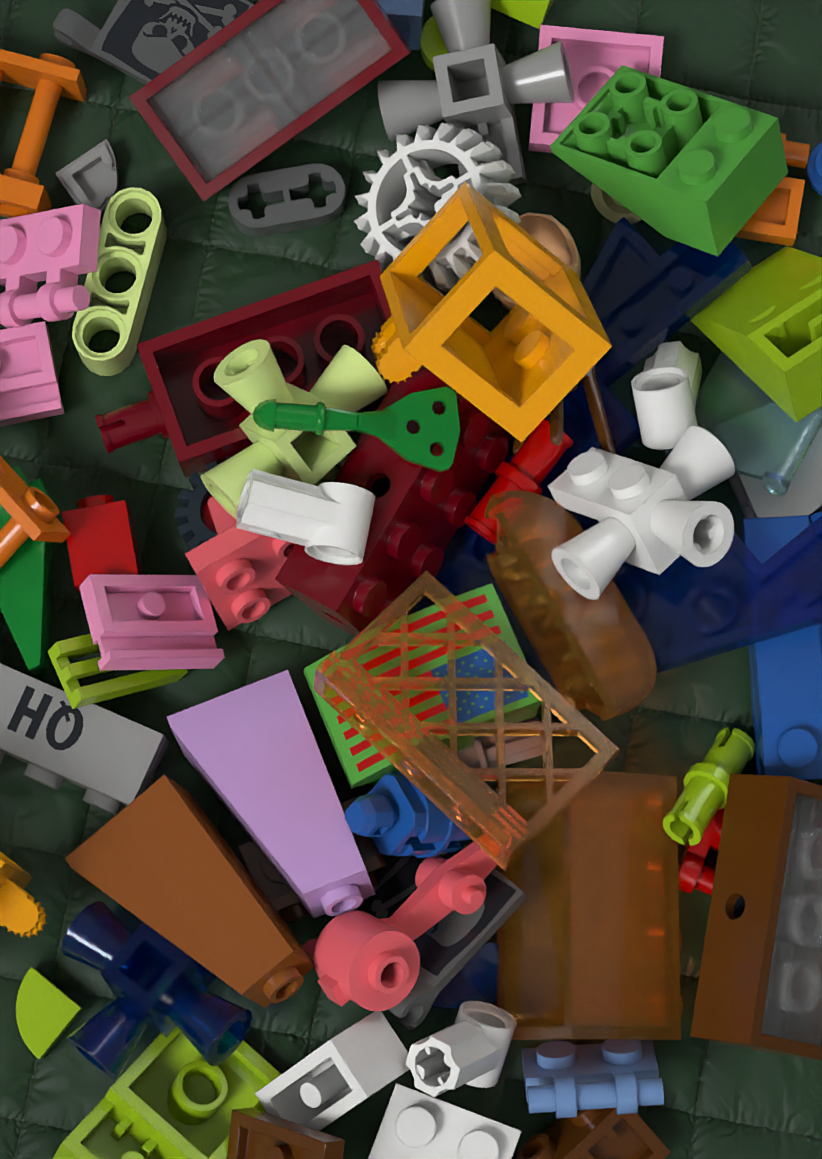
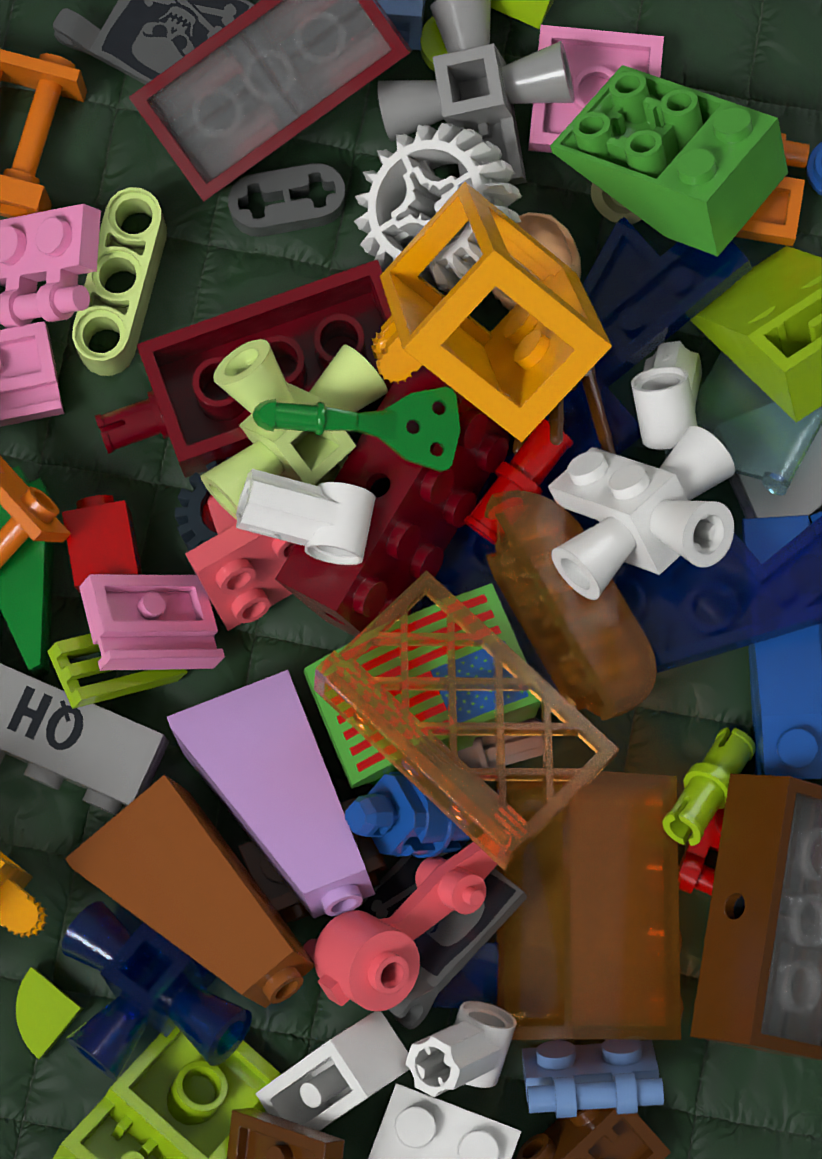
light grey tile [55,139,119,222] -> none

